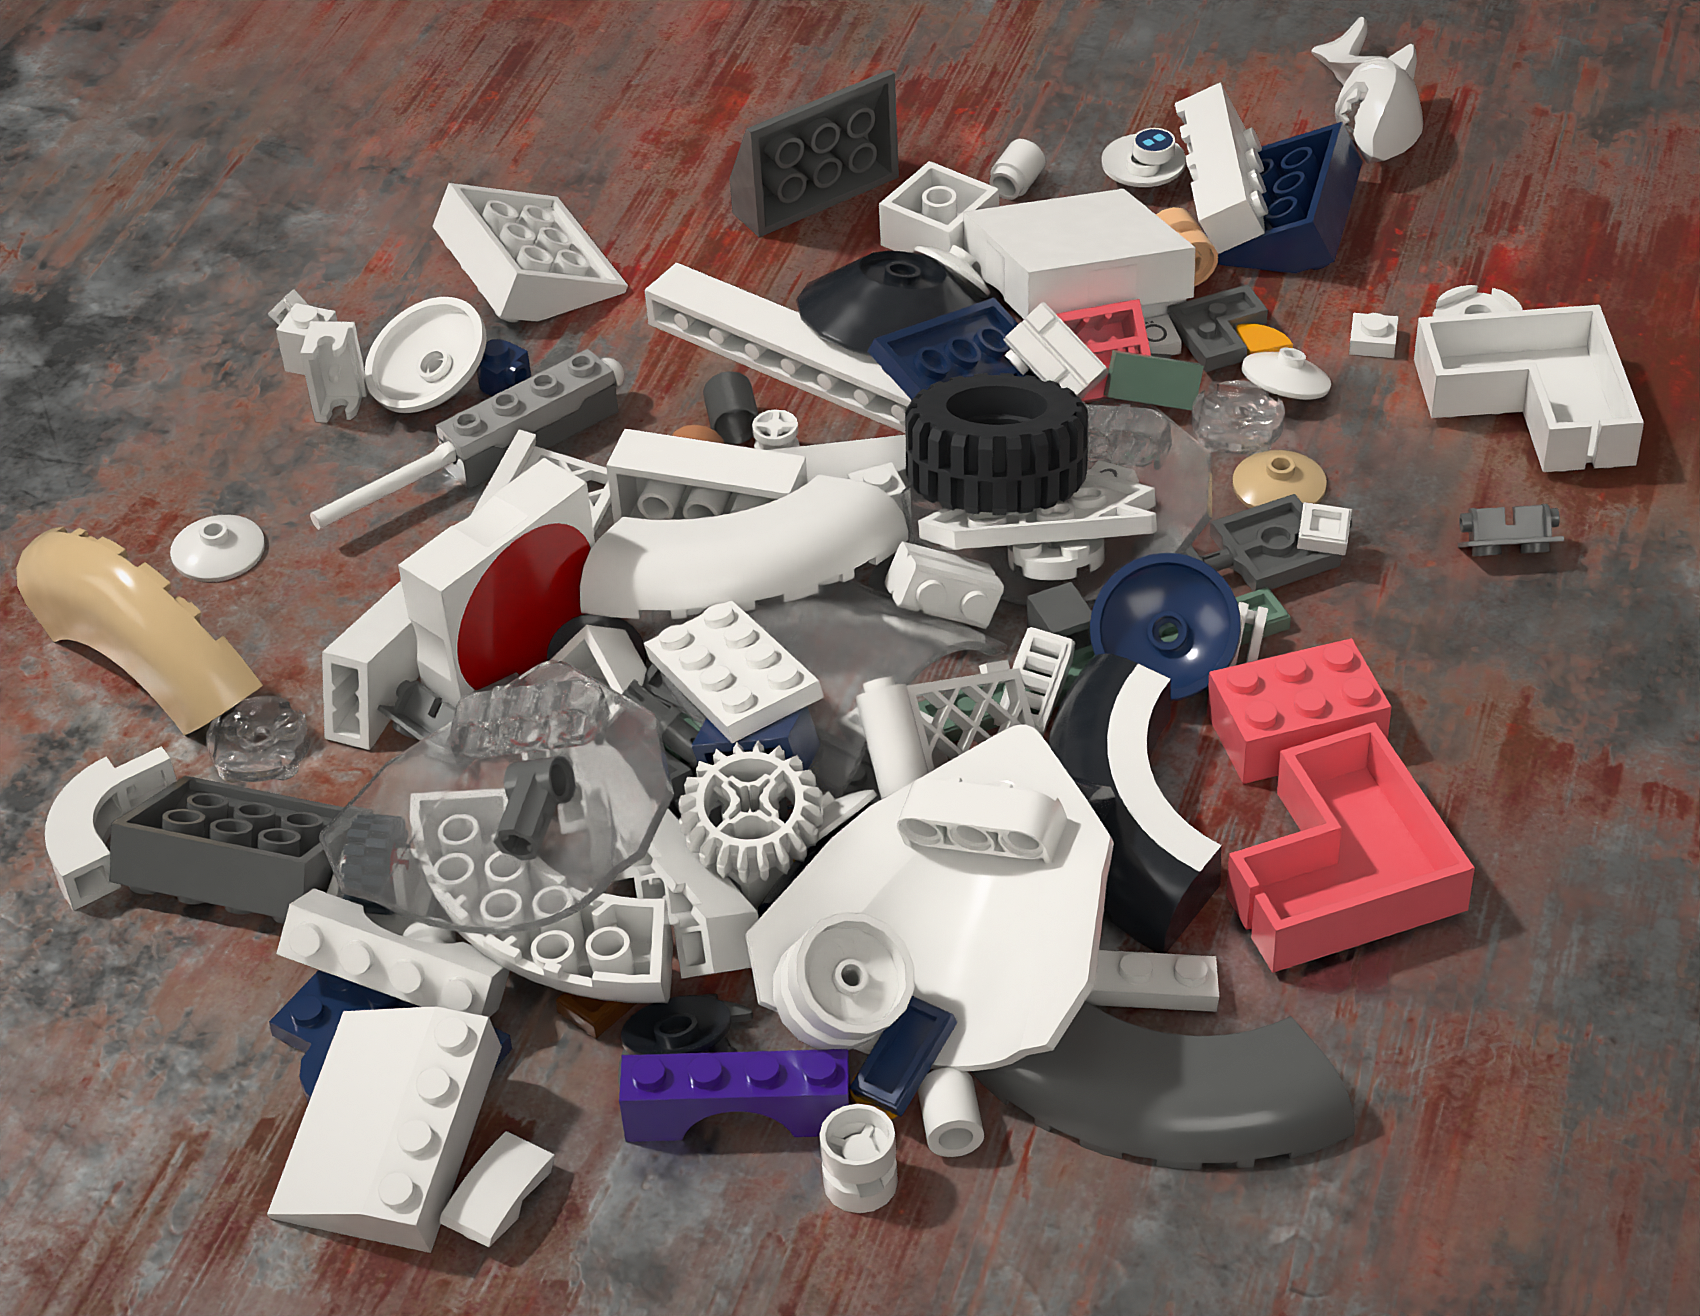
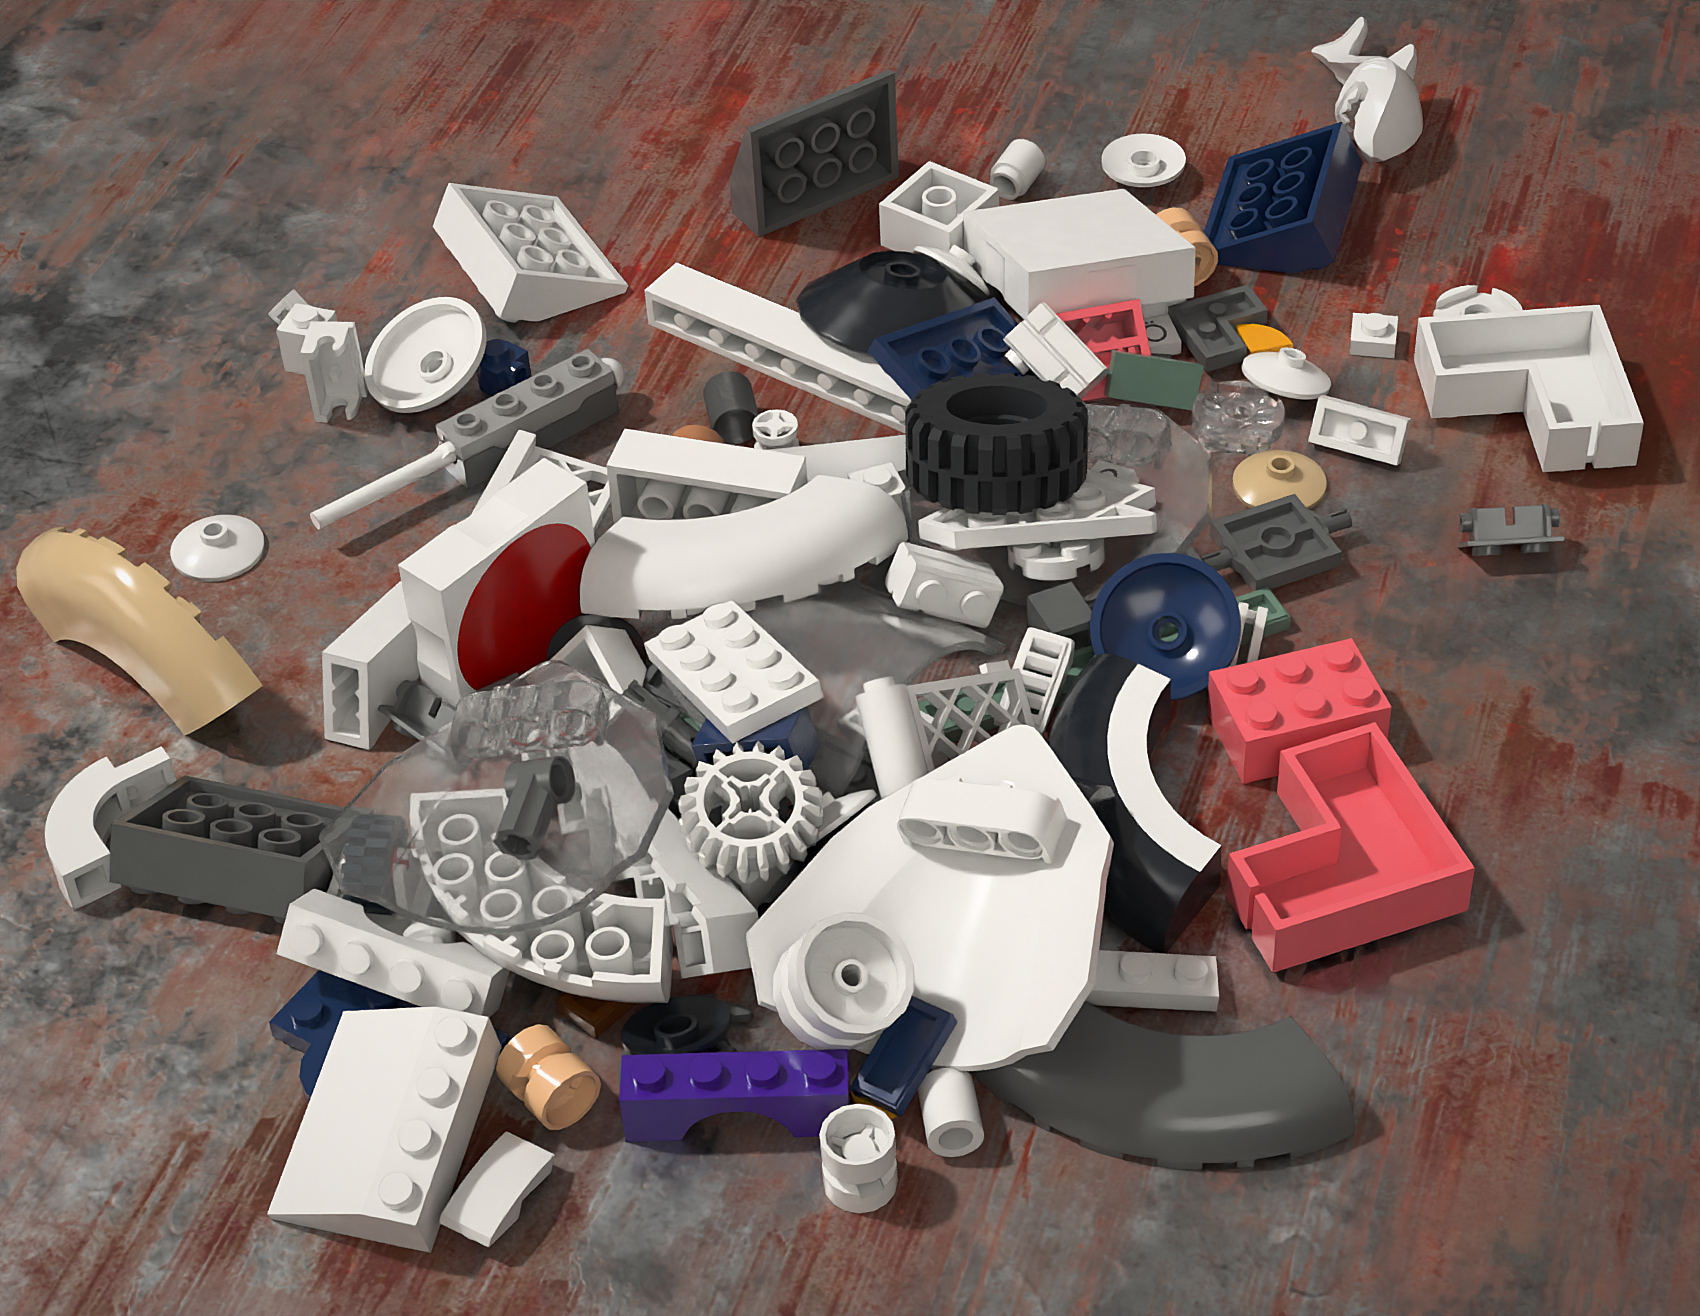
clear plate [206,696,310,783] -> none
tile [1133,128,1175,165] -> none
white wedge [1175,82,1268,254] -> none
white tile [1297,502,1352,555] -> none
none -> light nougat wheel [496,1024,601,1130]
none -> white plate [1308,395,1411,465]

